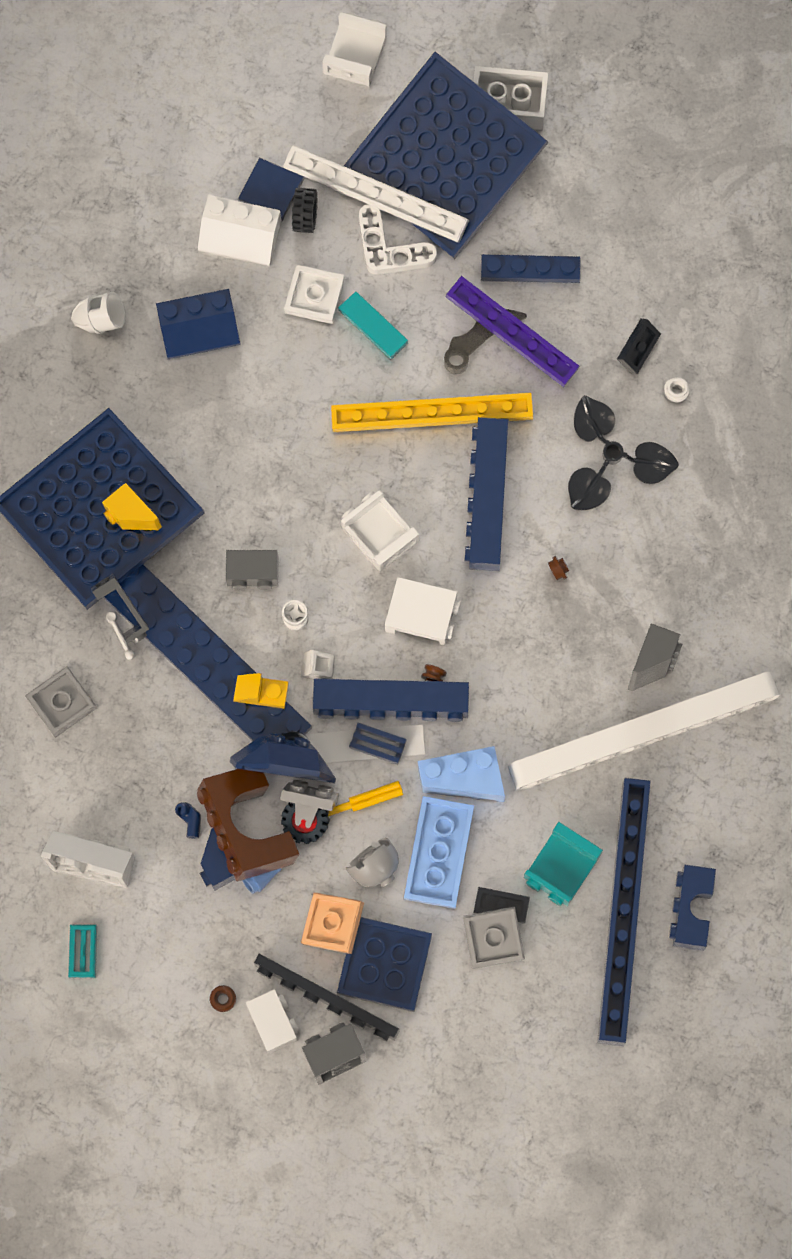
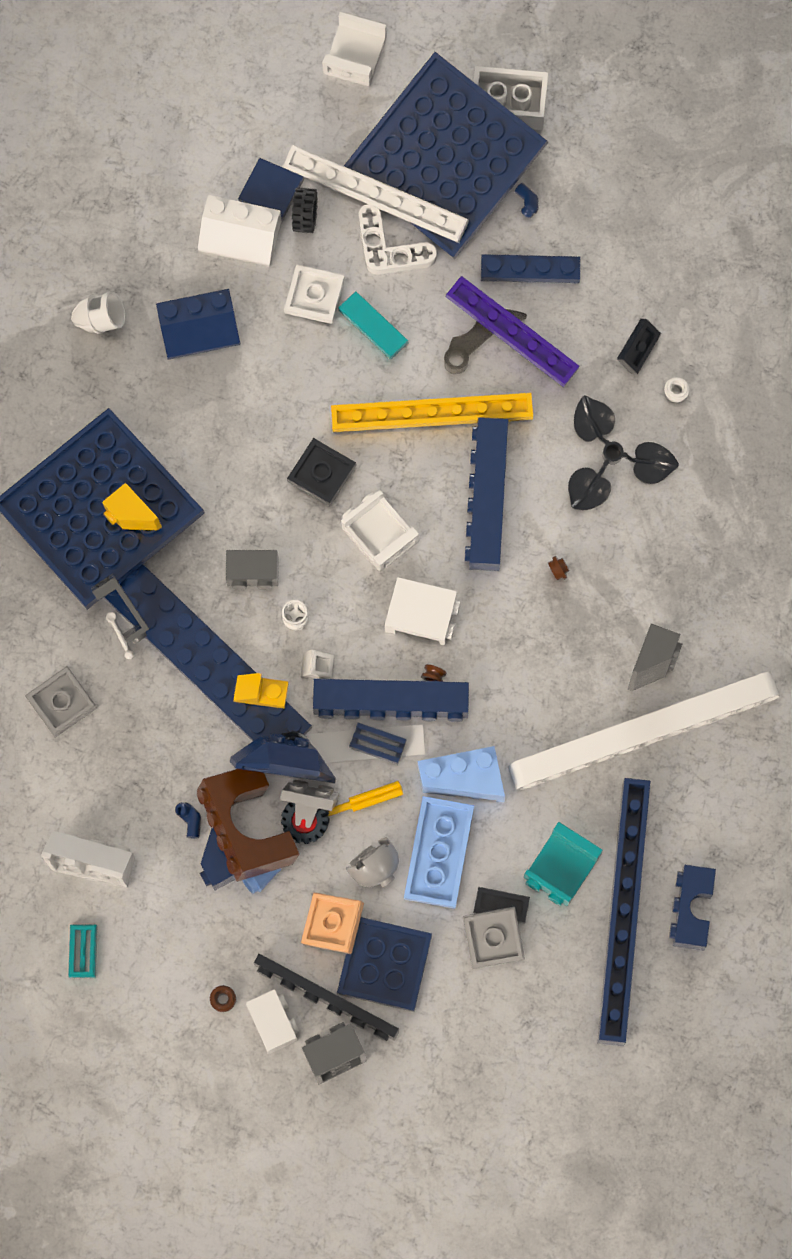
none -> black plate [287,438,356,506]
none -> dark blue arm [515,182,538,218]

